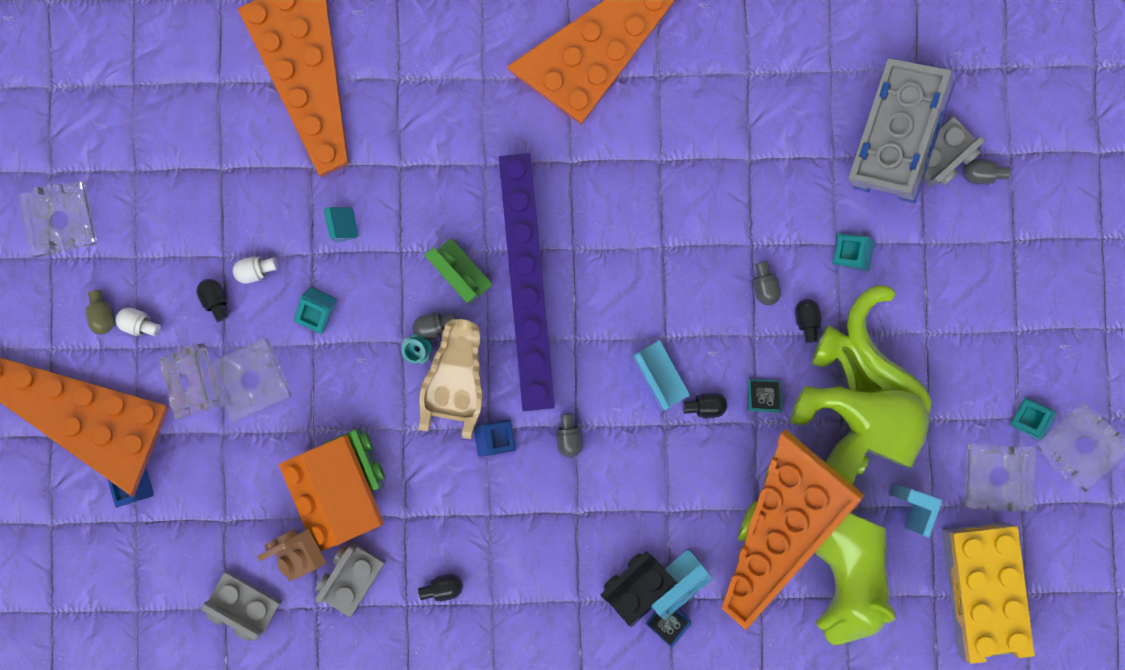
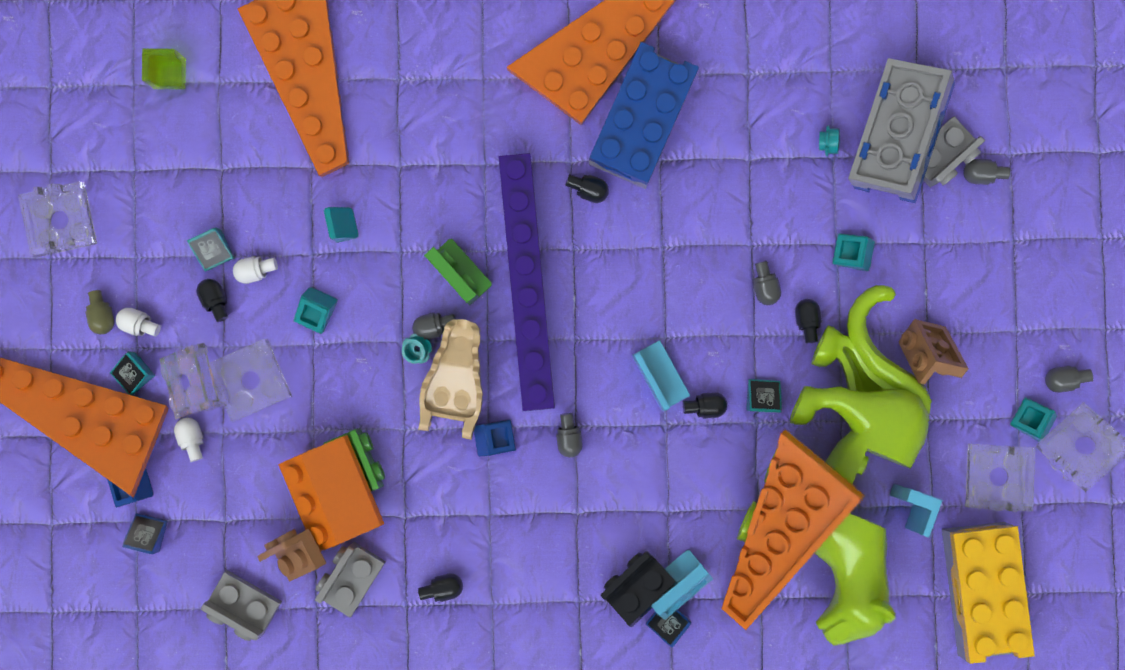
none -> slope [110,351,155,396]
none -> slope [122,513,168,554]
none -> clear neon green panel [142,48,186,89]
none -> white cylinder [174,418,203,462]
none -> slope [187,228,234,271]
none -> black cylinder [565,174,609,203]
none -> blue piece [589,42,699,189]
none -> teal plate [819,125,840,156]
none -> medium nougat bracket [899,319,969,384]
none -> dark grey cylinder [1045,366,1093,393]

